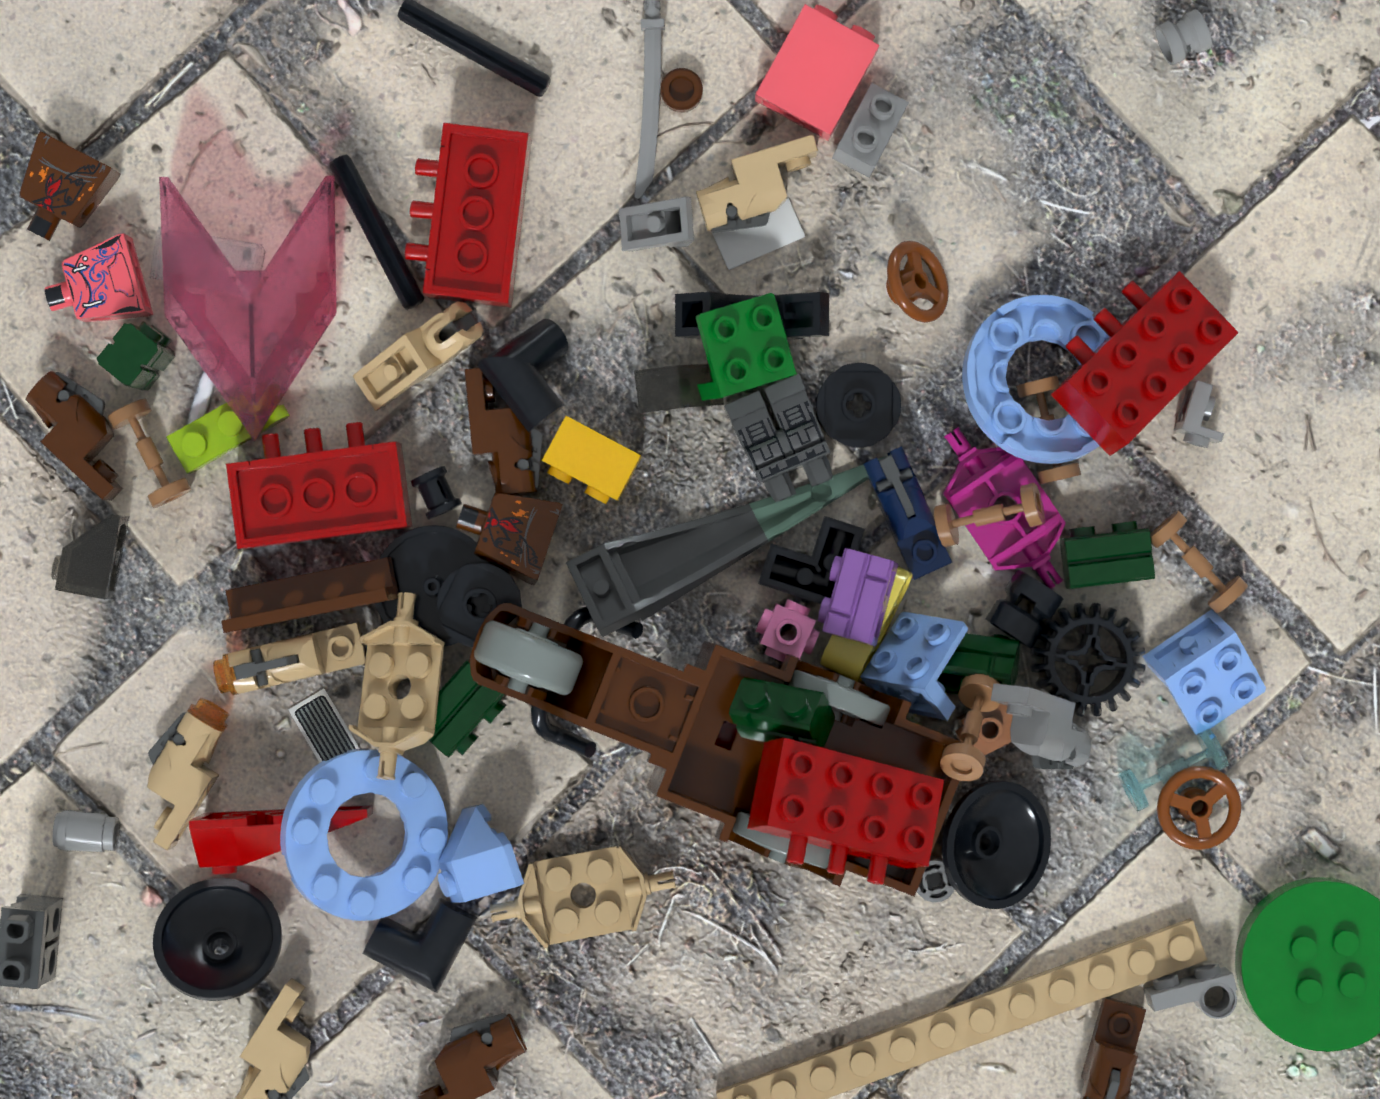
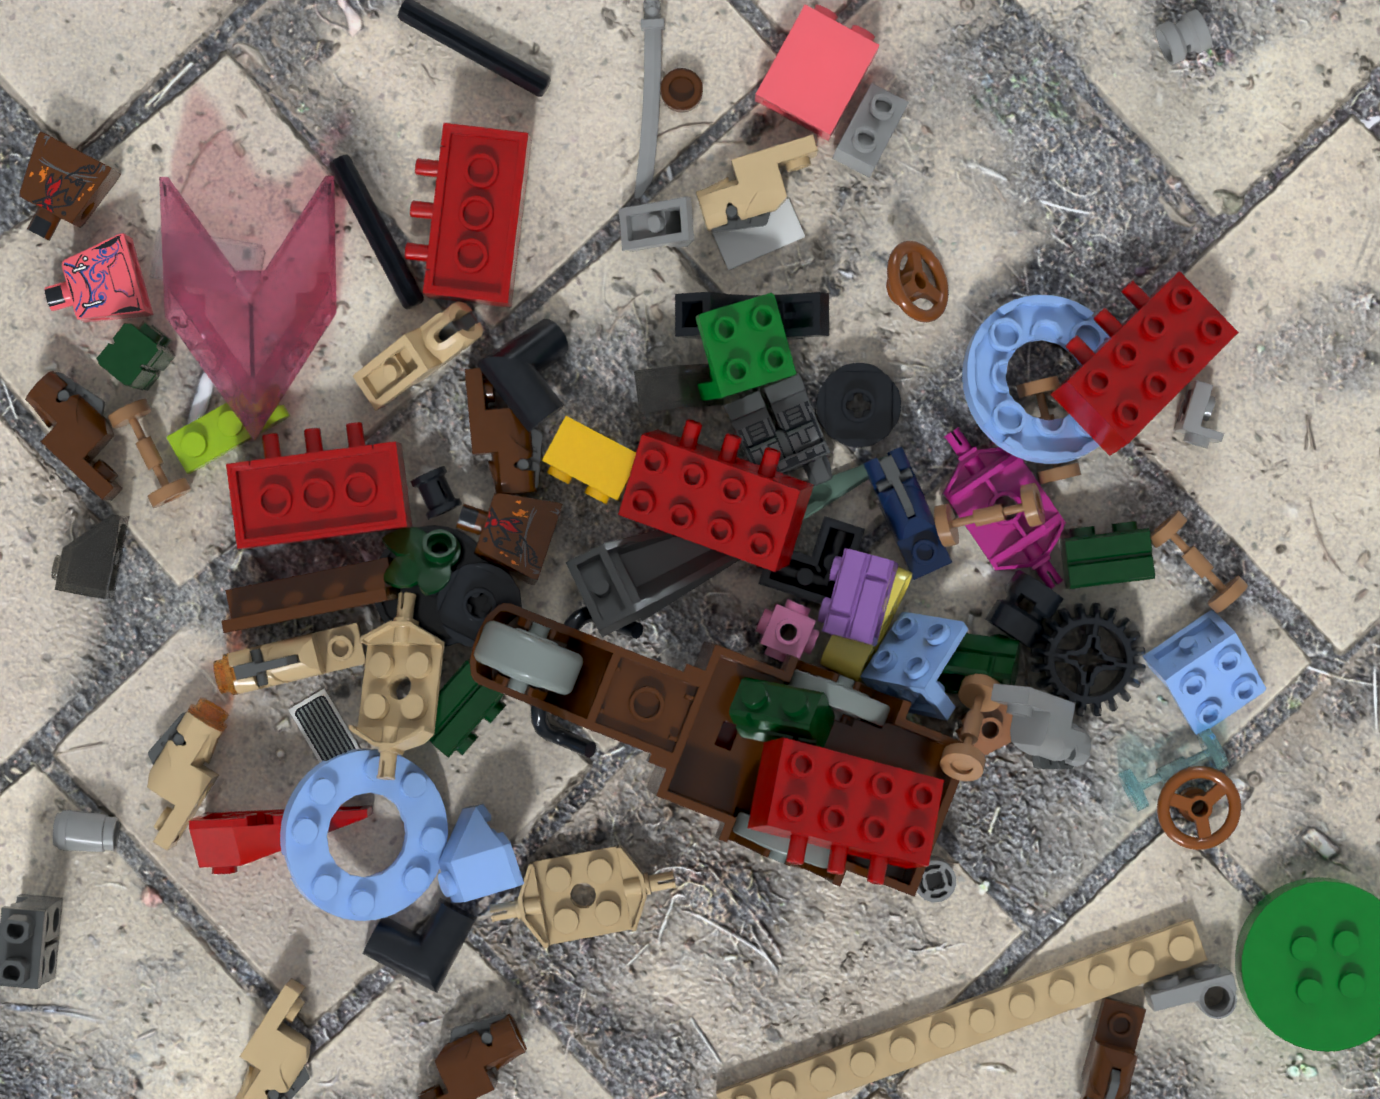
black dish [153,878,282,1001] -> none
black dish [942,780,1051,909] -> none
none -> dark green plate [382,527,461,596]
none -> red piece [618,419,814,572]

